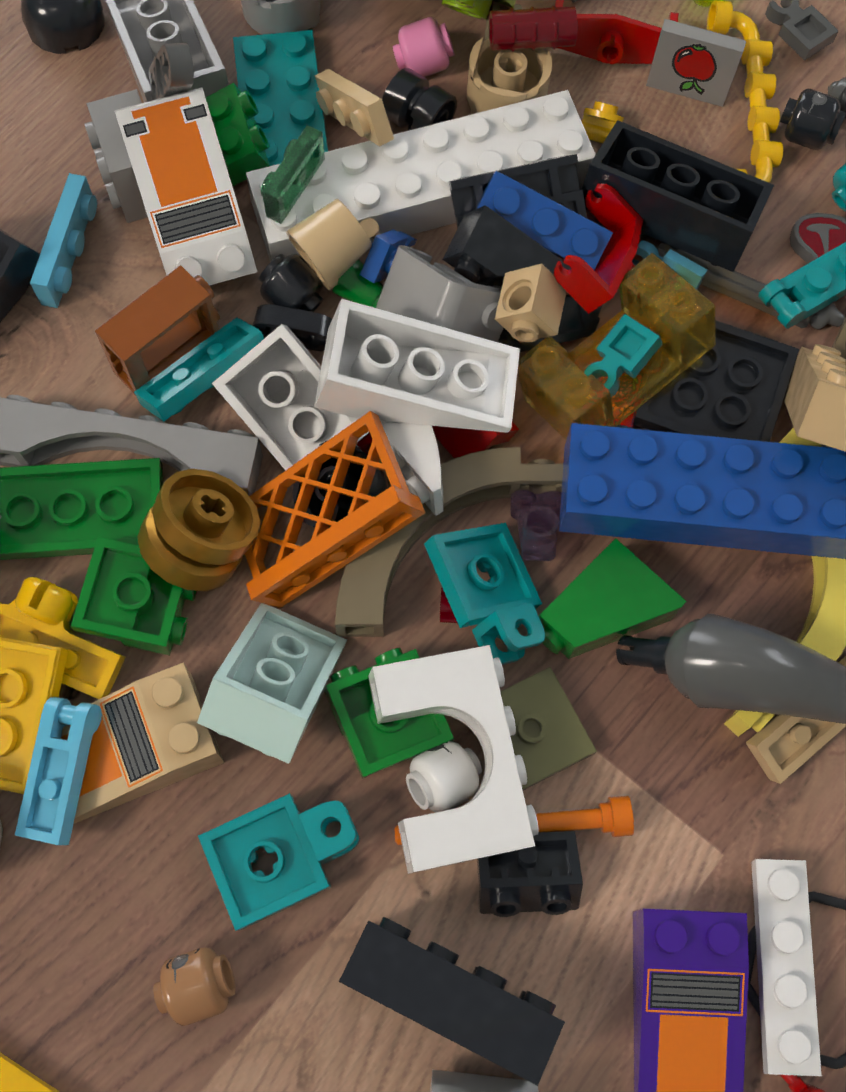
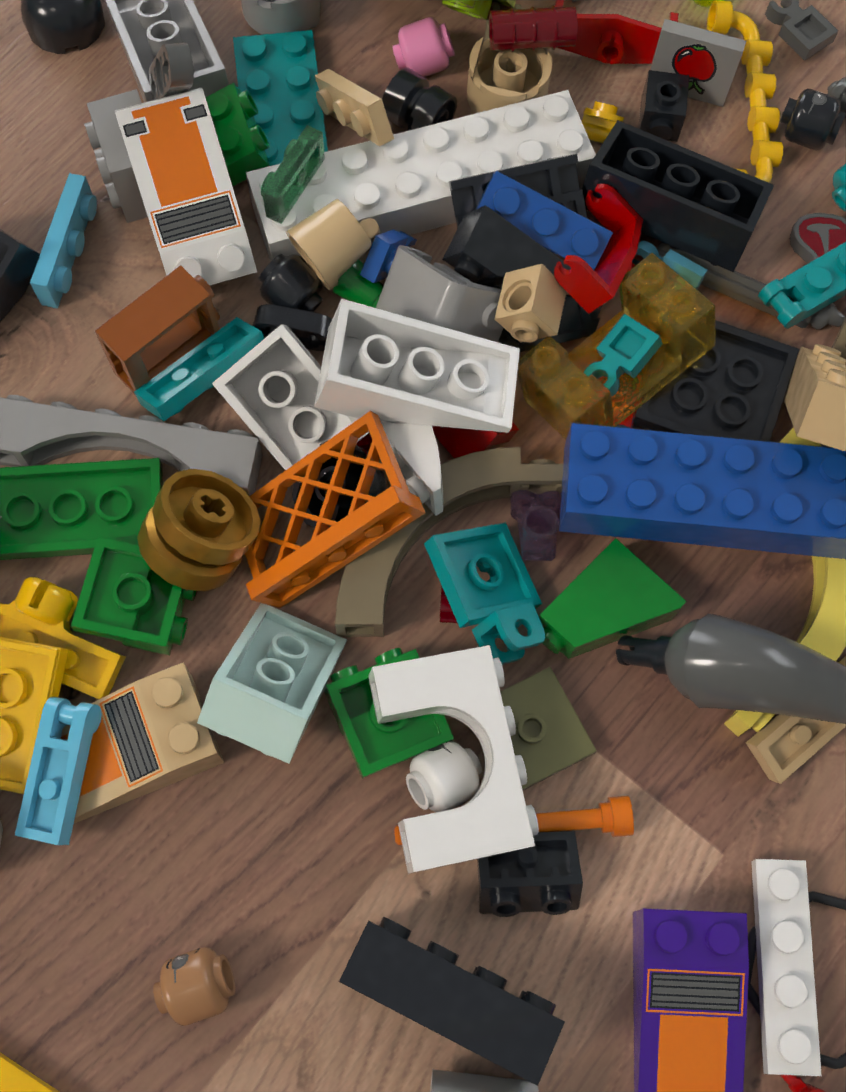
teal plate [198,793,360,931] -> none
none -> black brick [638,70,689,142]

